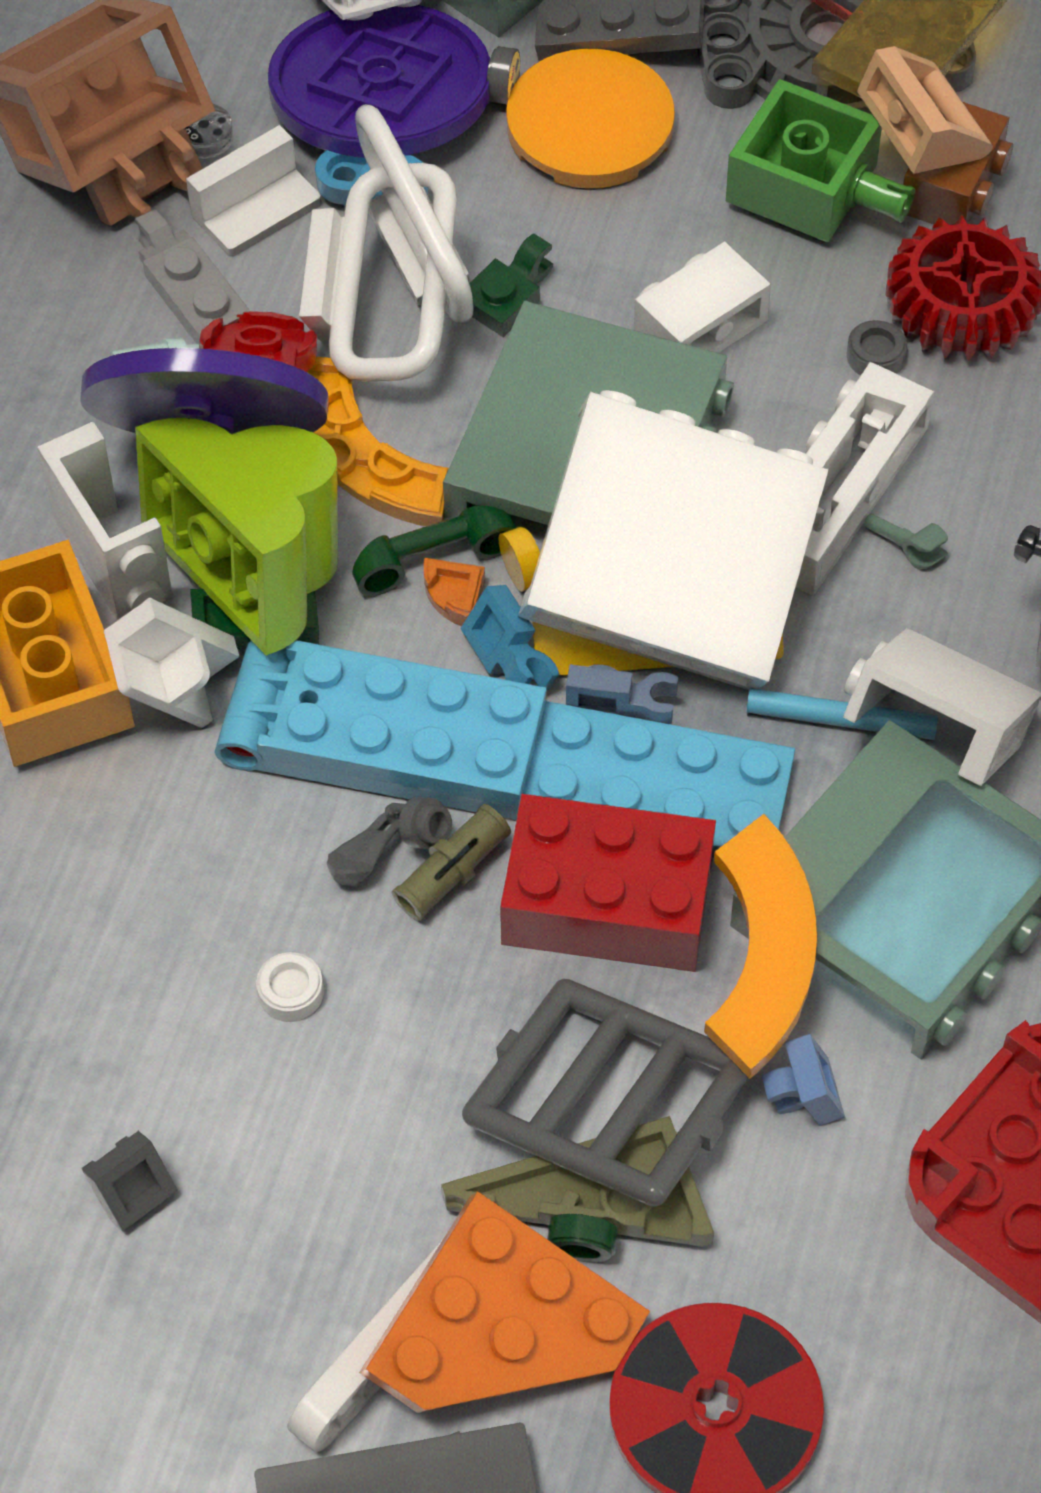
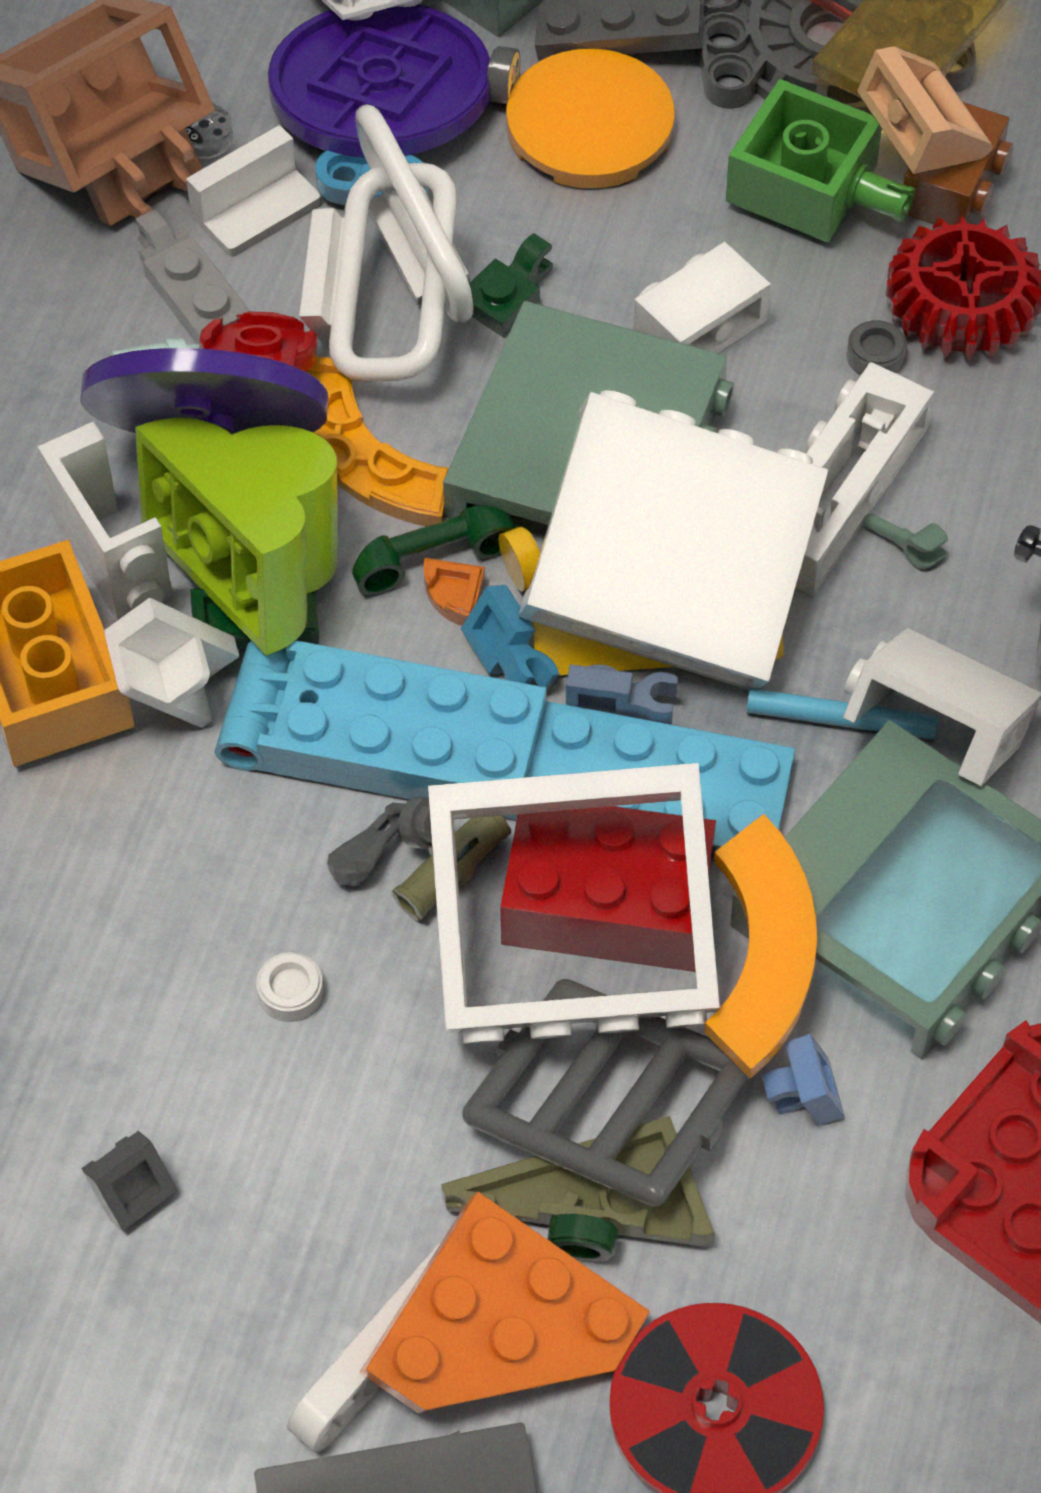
none -> white window [428,763,720,1044]

